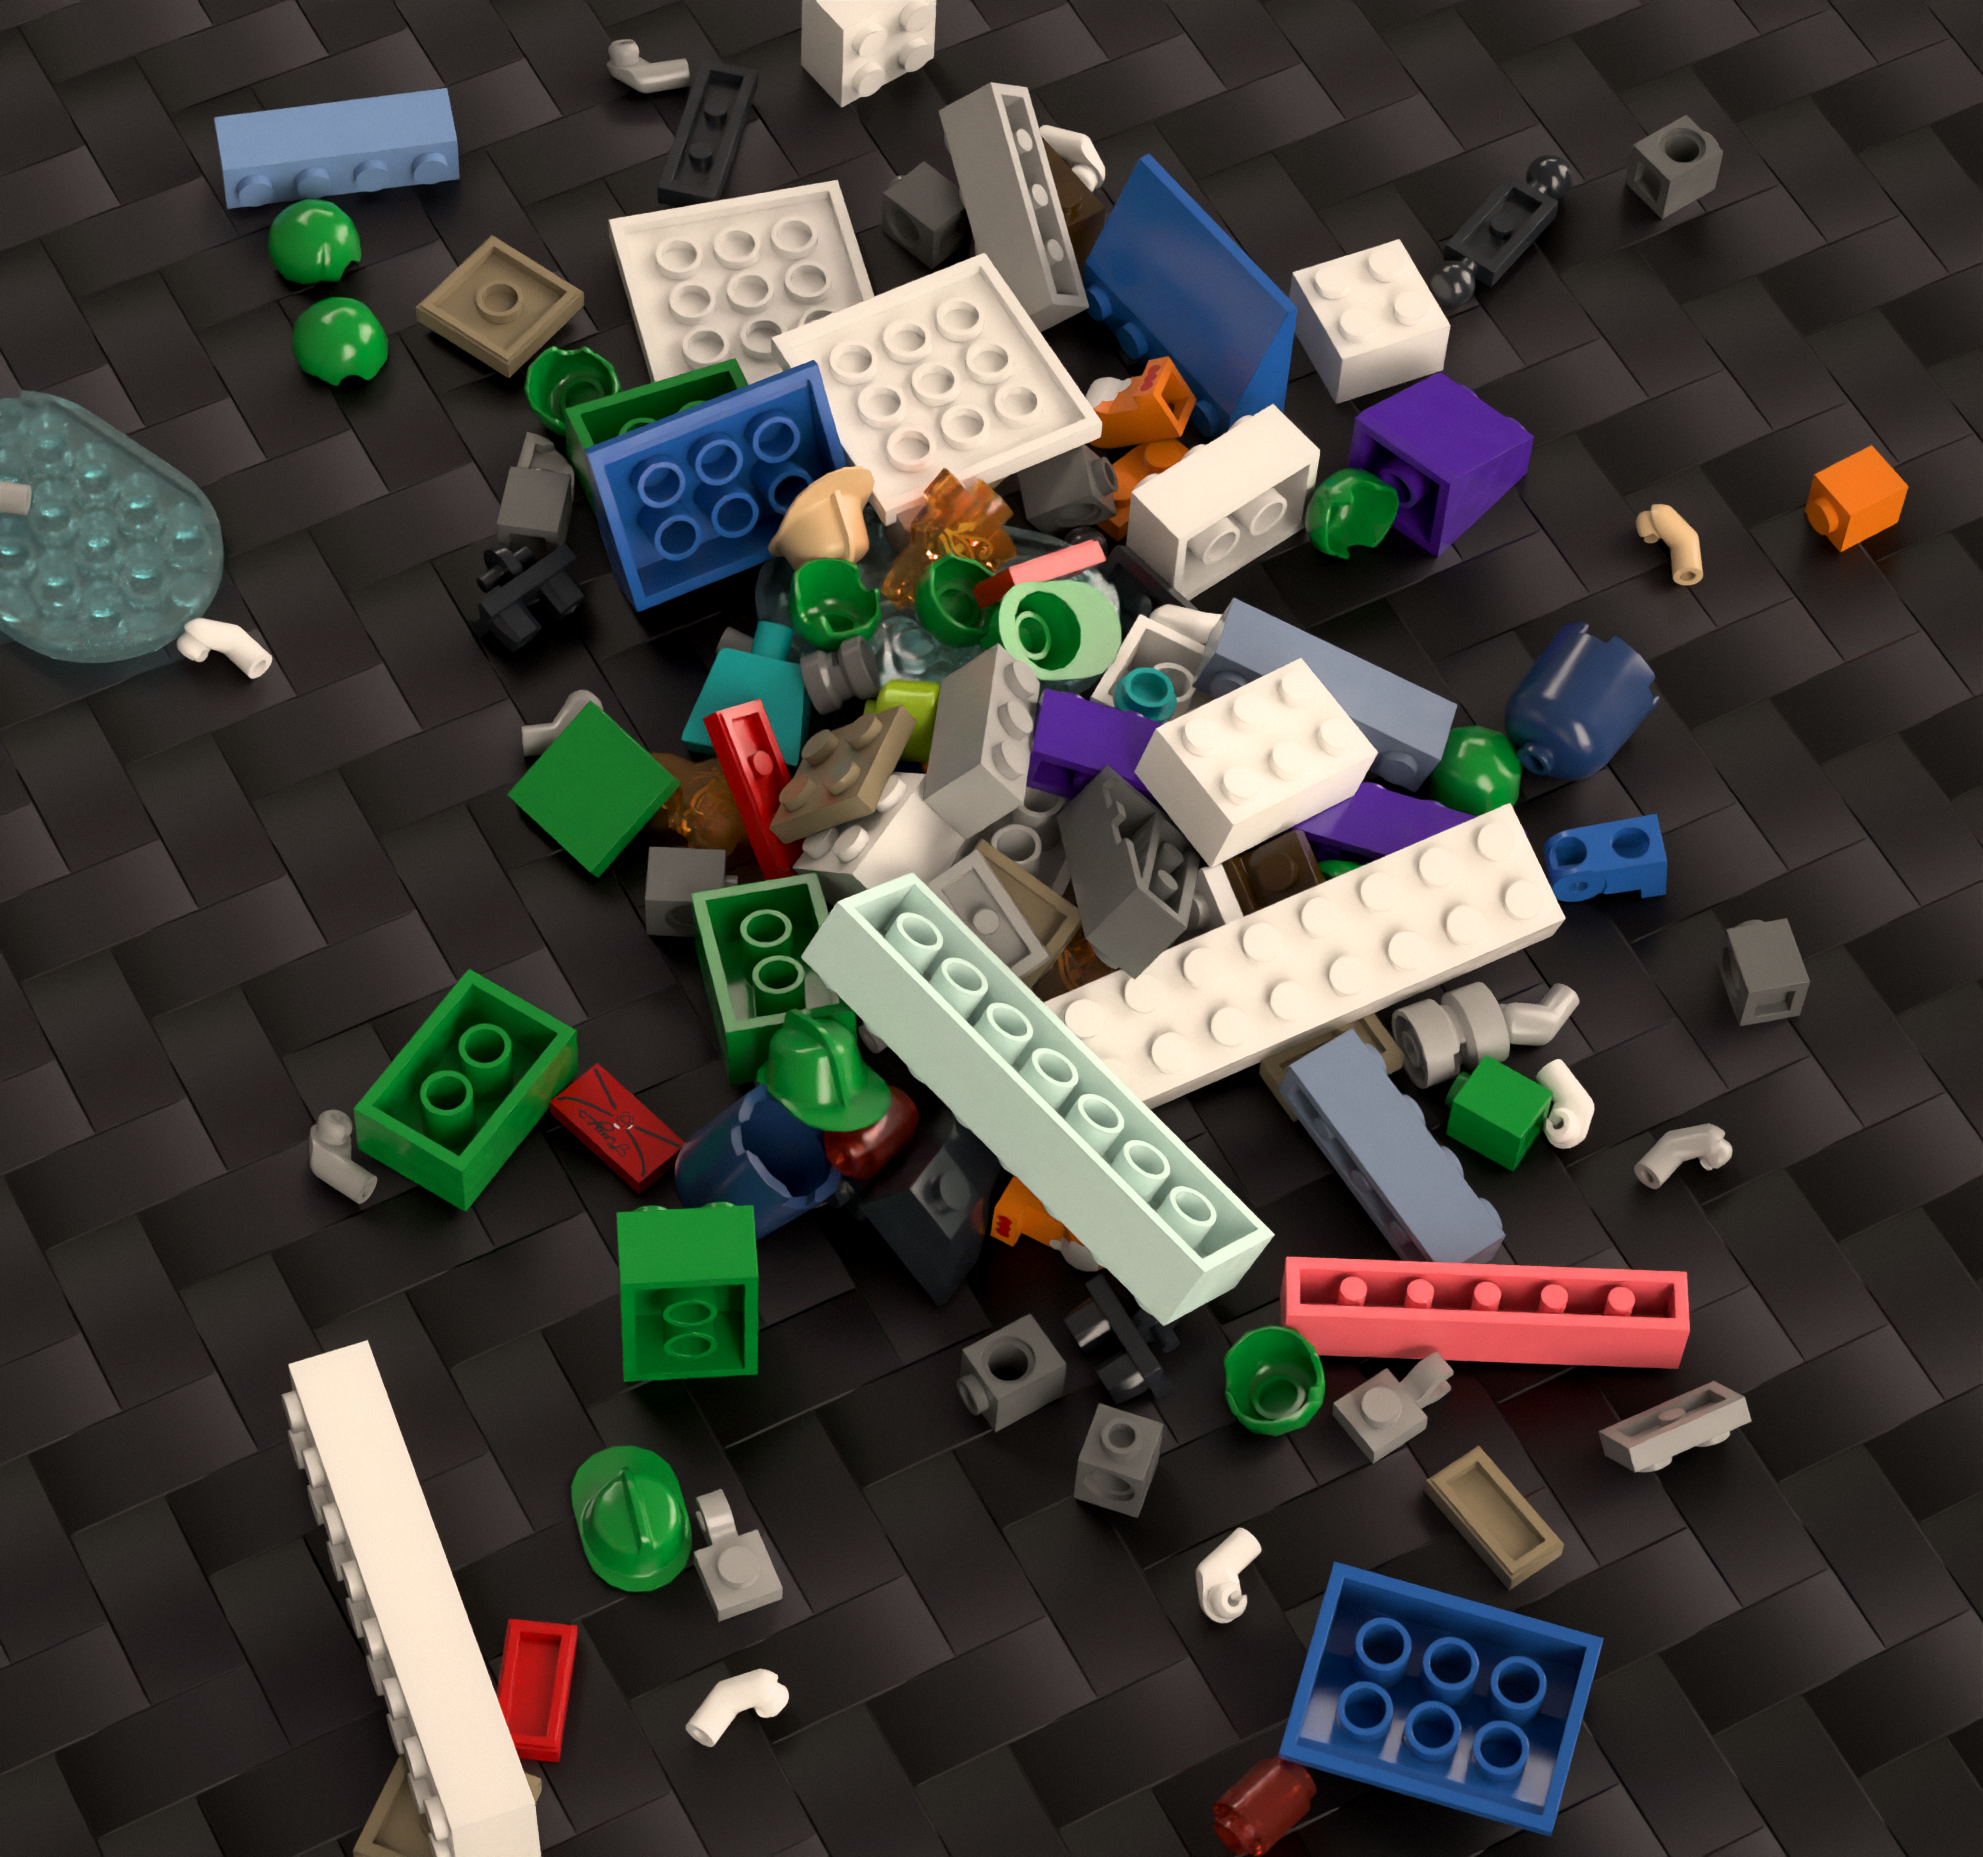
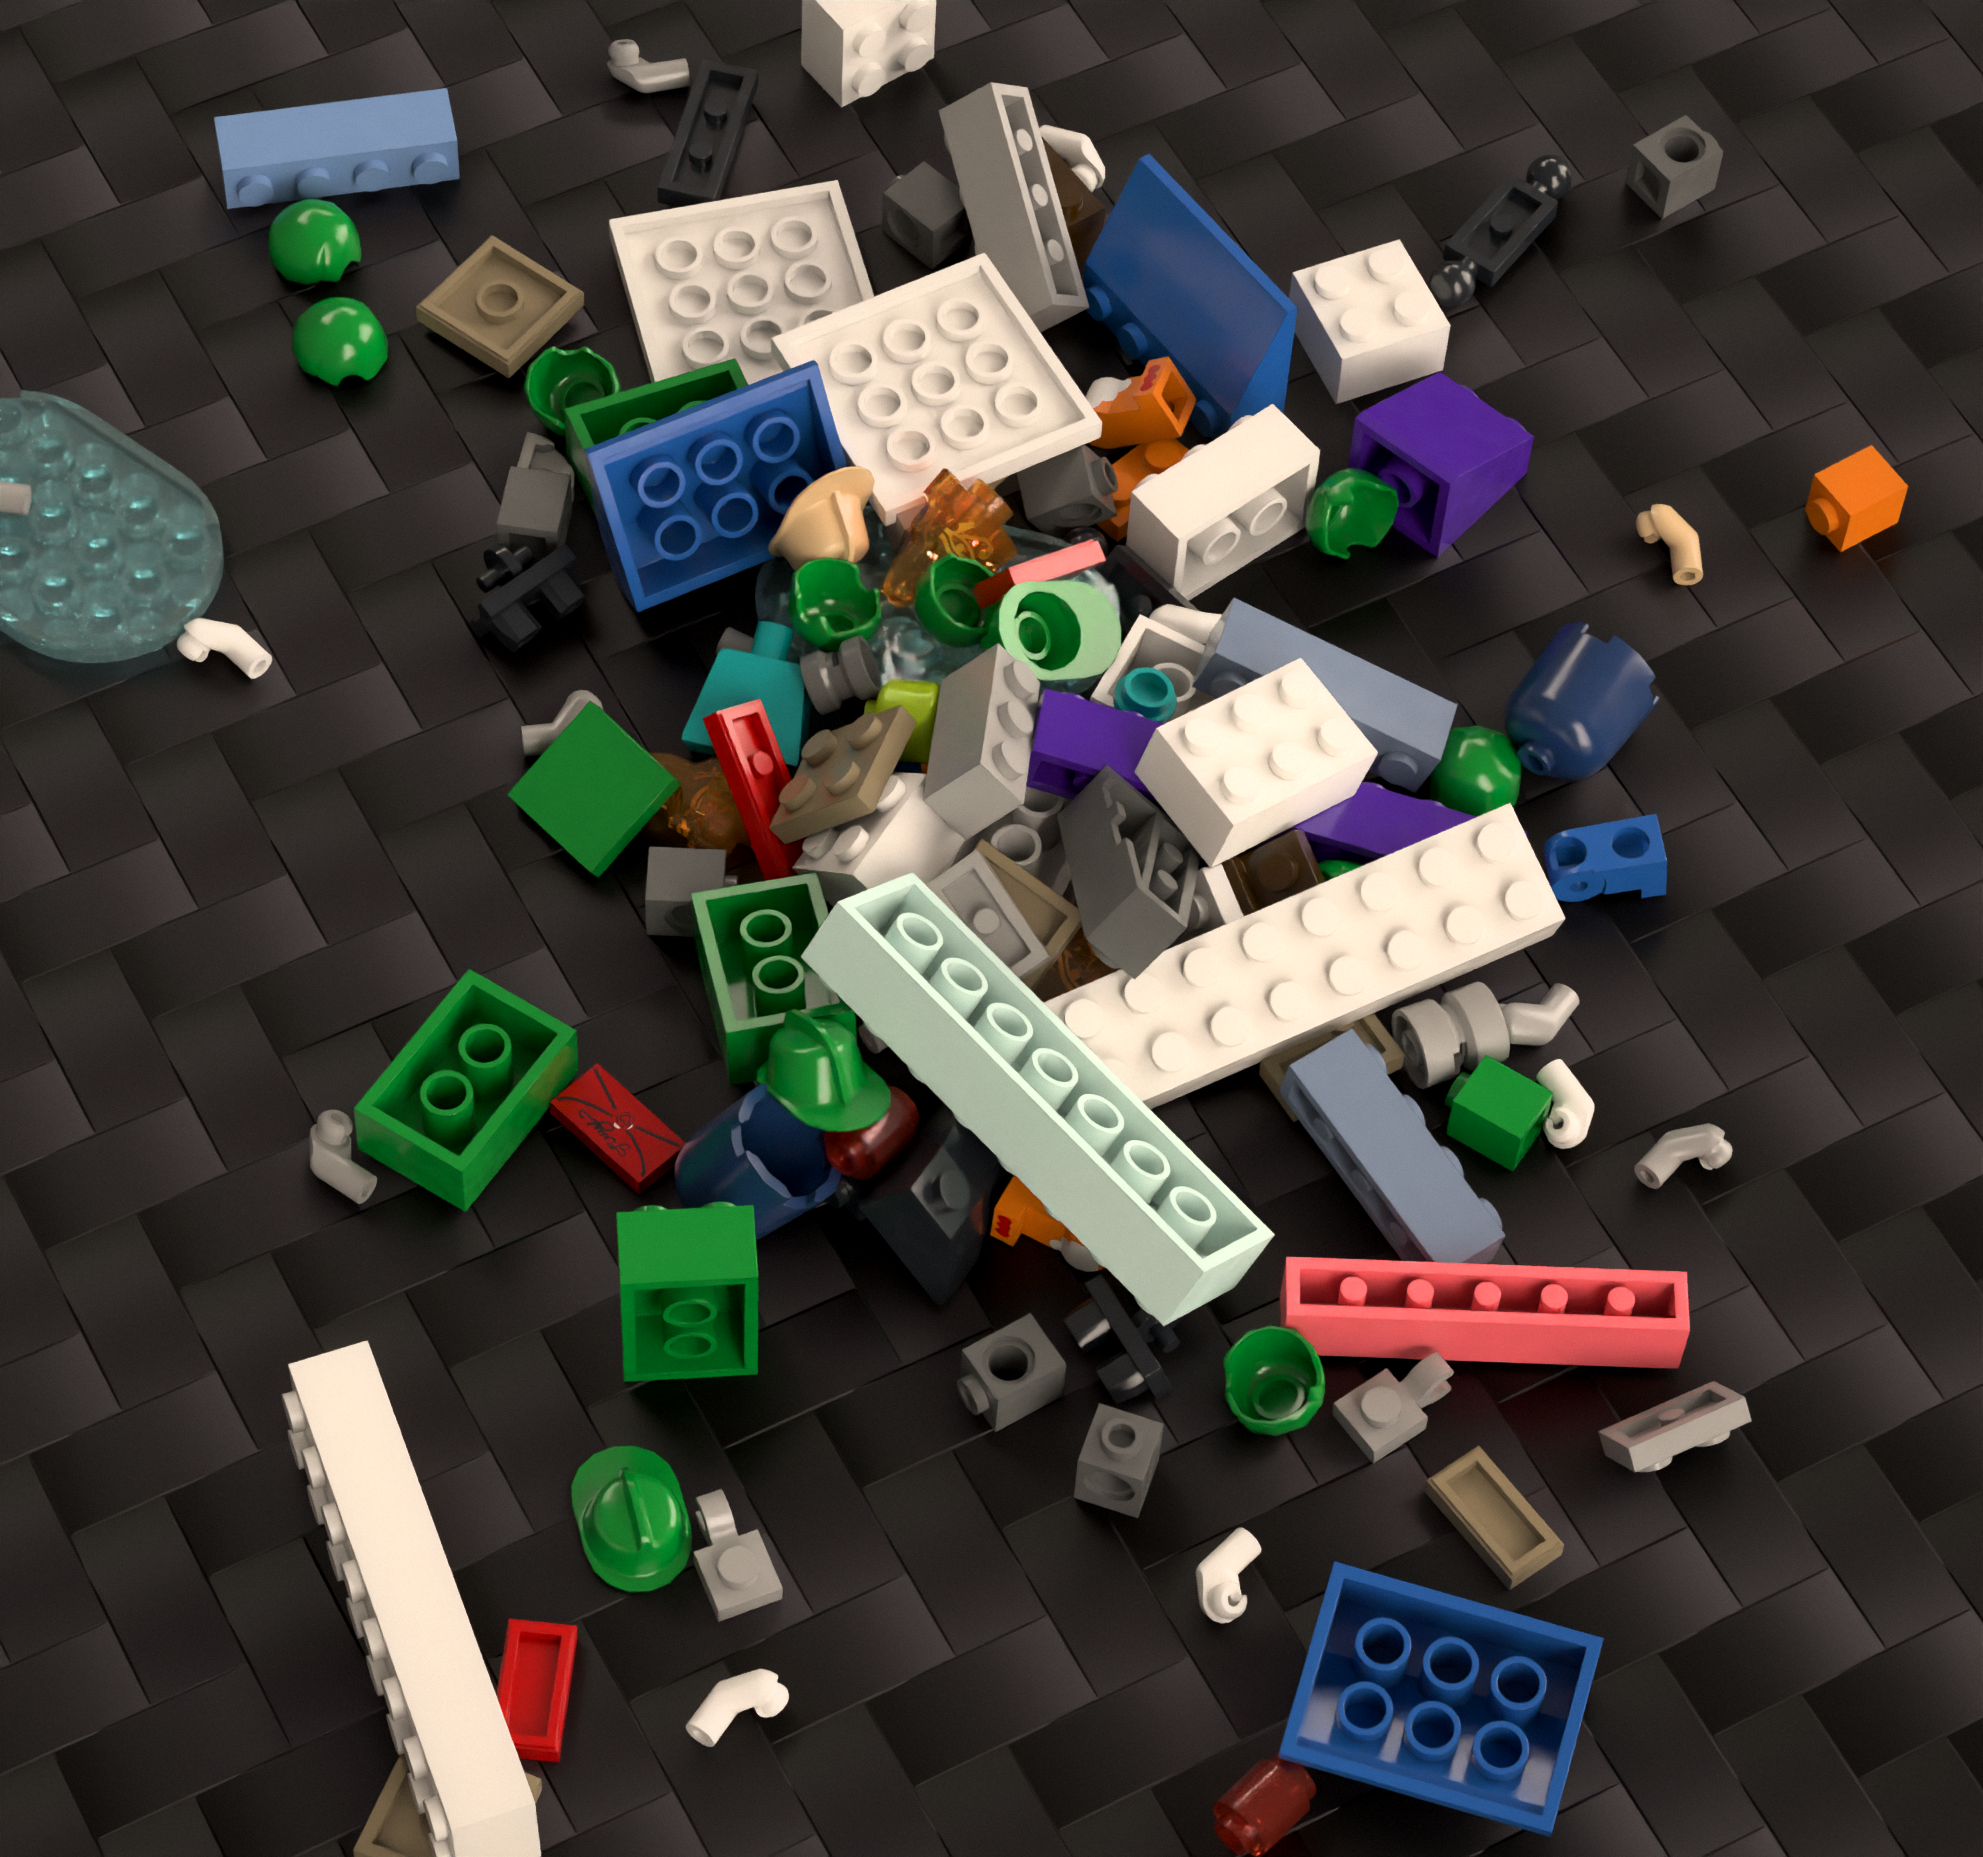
dark grey brick [1717,918,1810,1027] -> none

